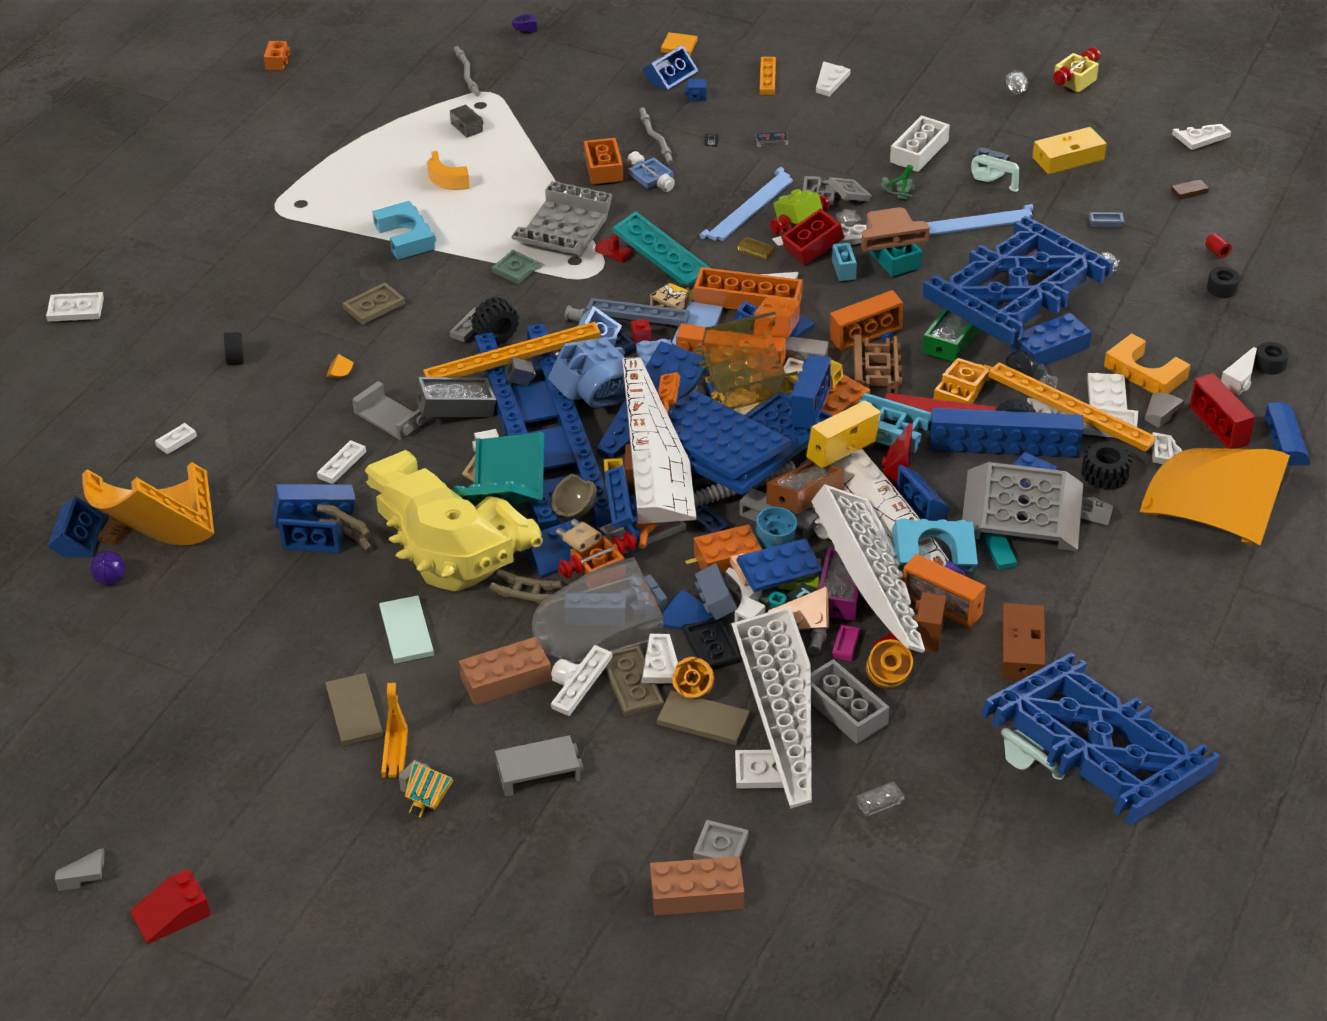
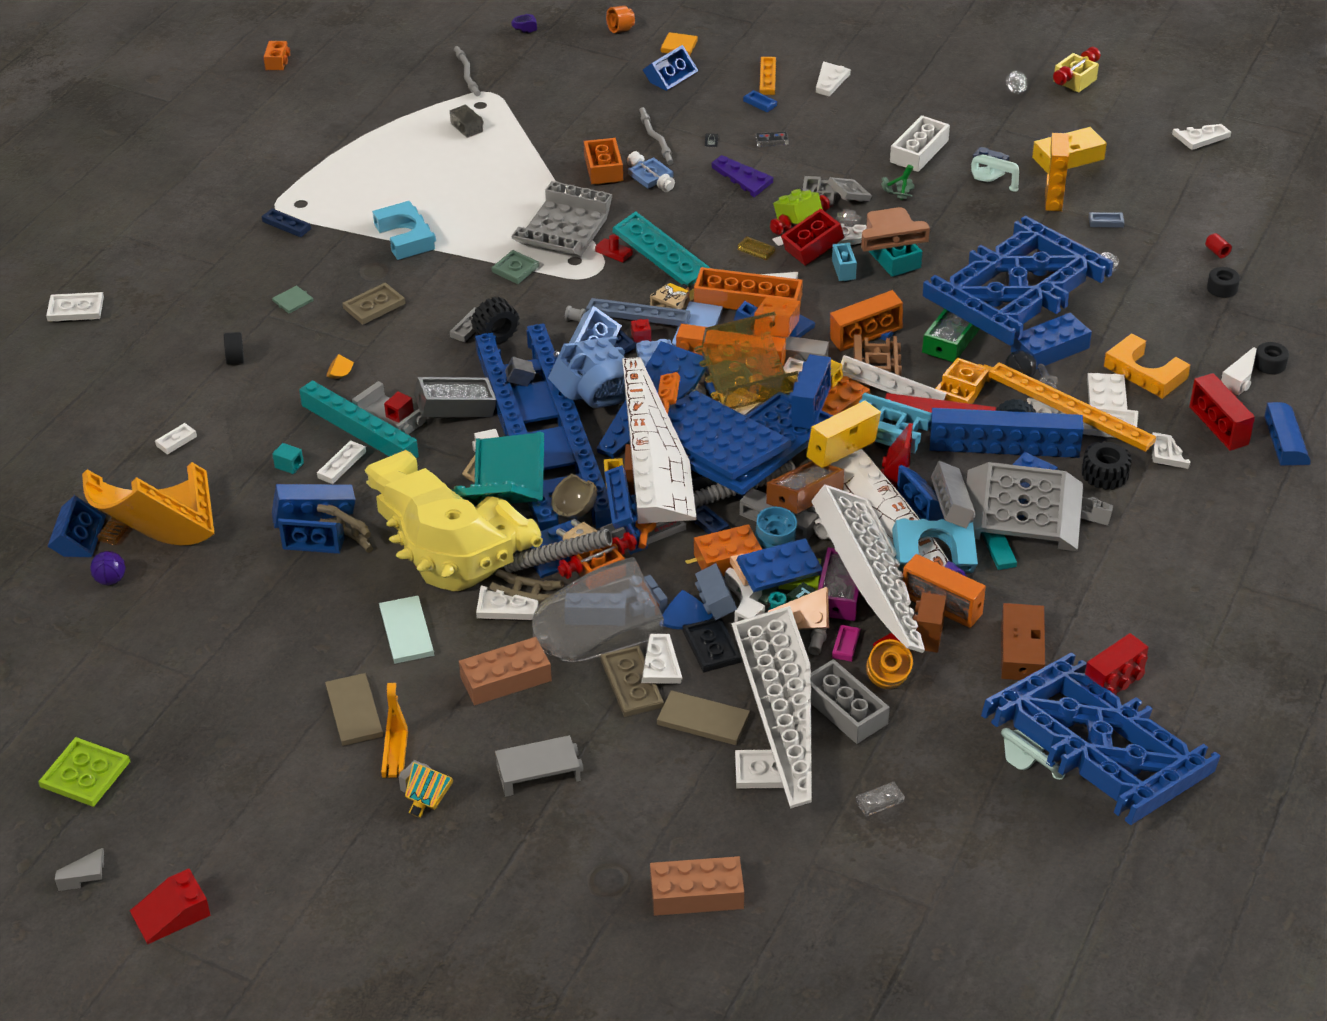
light orange plate [423,322,601,377] -> none
light orange arch [427,151,470,190] -> none
white plate [551,645,613,716] -> none
light orange cylinder [672,657,715,699] -> none
blue brick [685,79,706,101] -> none
light grey plate [693,820,749,859] -> none
light blue piece [699,167,793,241] -> none
light blue piece [927,204,1033,236] -> none
light orange panel [1139,448,1290,545] -> none
light grey slope [1145,392,1184,428] -> none
tile [1171,179,1209,199] -> none
none -> lime plate [38,737,130,807]
none -> dark blue plate [261,208,311,237]
none -> sand green piece [272,286,314,313]
none -> teal brick [273,443,304,474]
none -> teal brick [299,380,419,458]
none -> red brick [384,392,414,423]
none -> white wing [476,586,539,620]
none -> light grey piece [504,529,612,573]
none -> orange piece [606,6,635,33]
none -> dark purple wing [712,155,773,197]
none -> blue tile [743,90,777,112]
none -> white plate [840,355,947,400]
none -> light grey brick [931,461,976,529]
none -> light orange arch [1045,133,1069,211]
none -> red brick [1085,633,1149,695]

